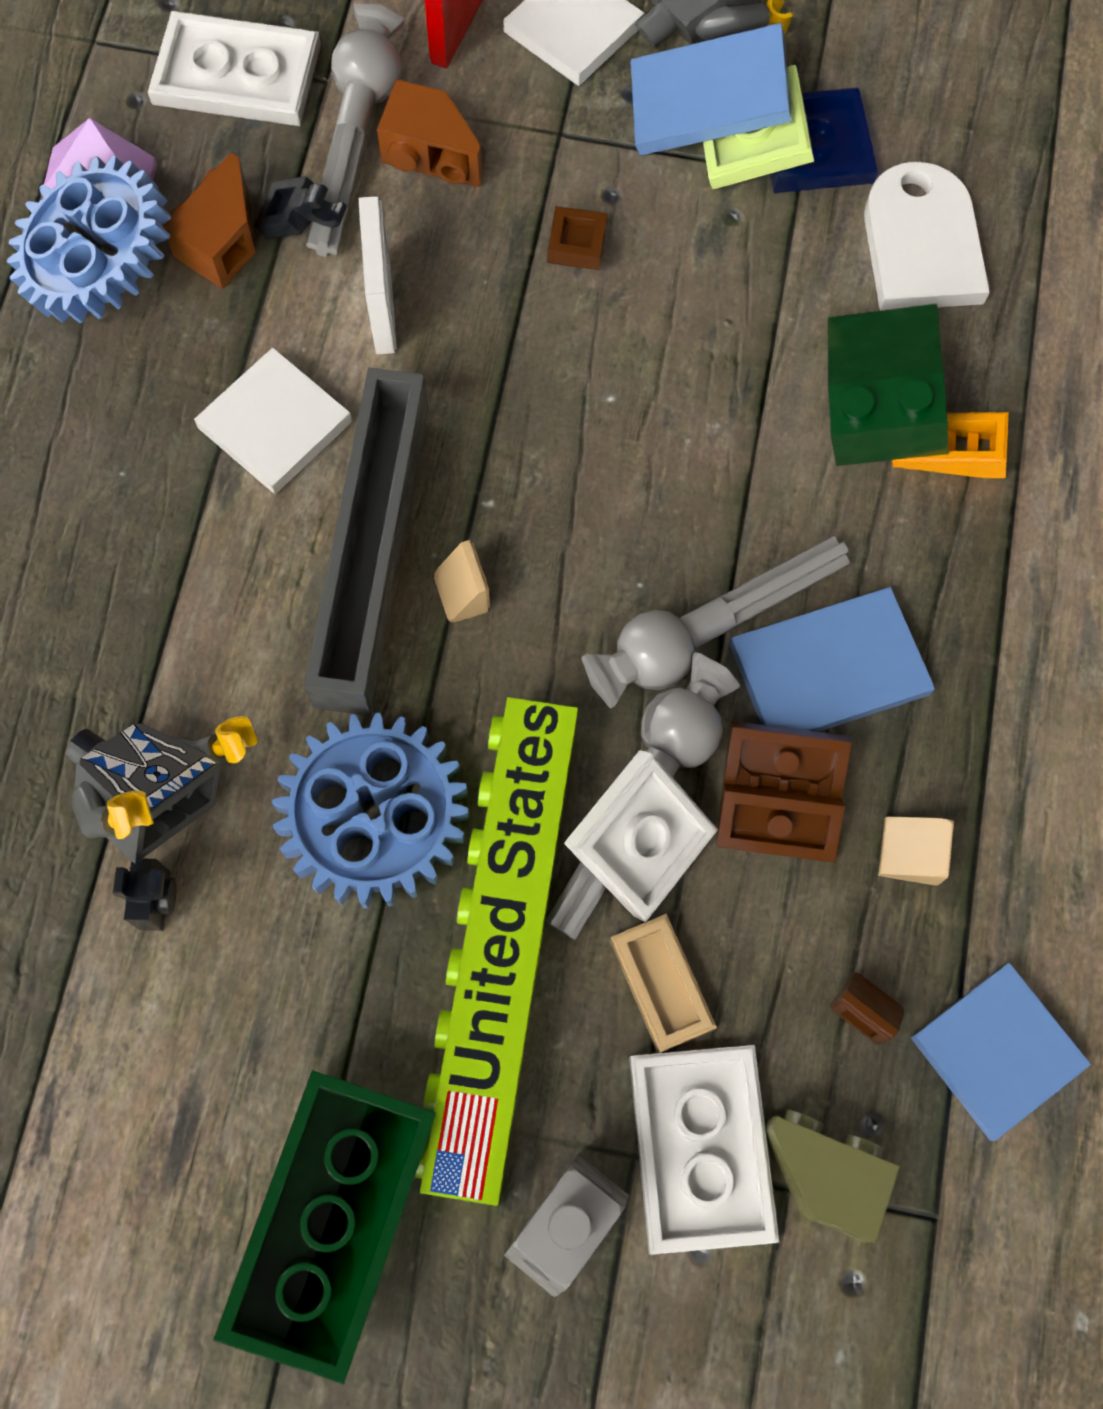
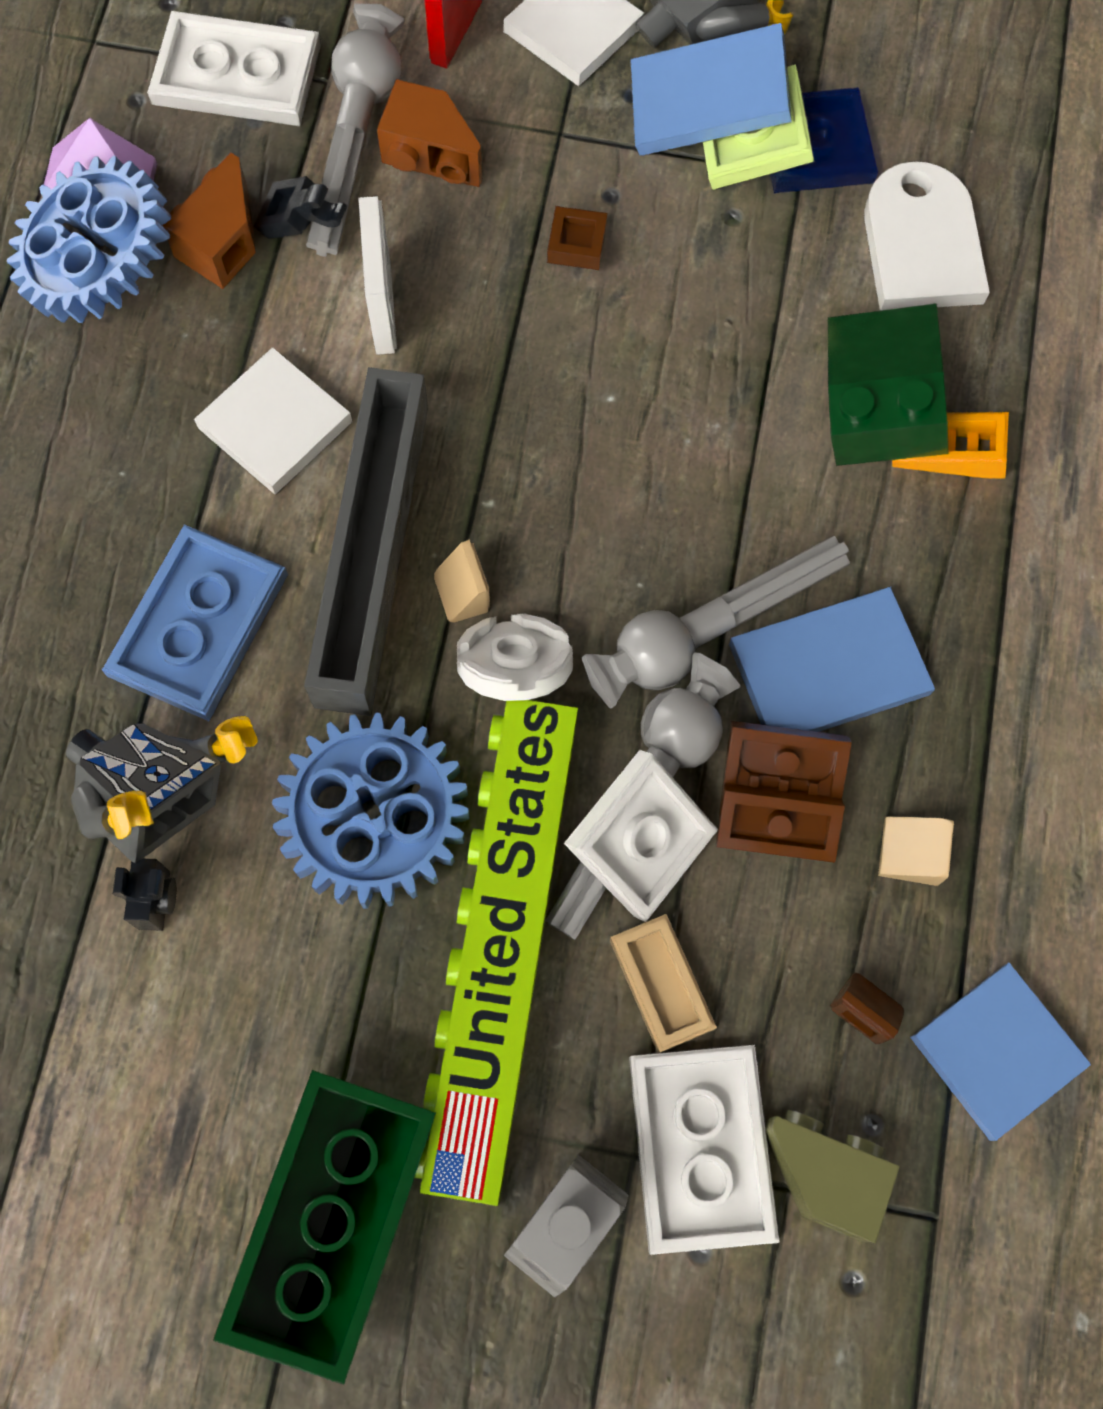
none -> medium blue tile [102,525,288,721]
none -> white tile [457,614,573,701]

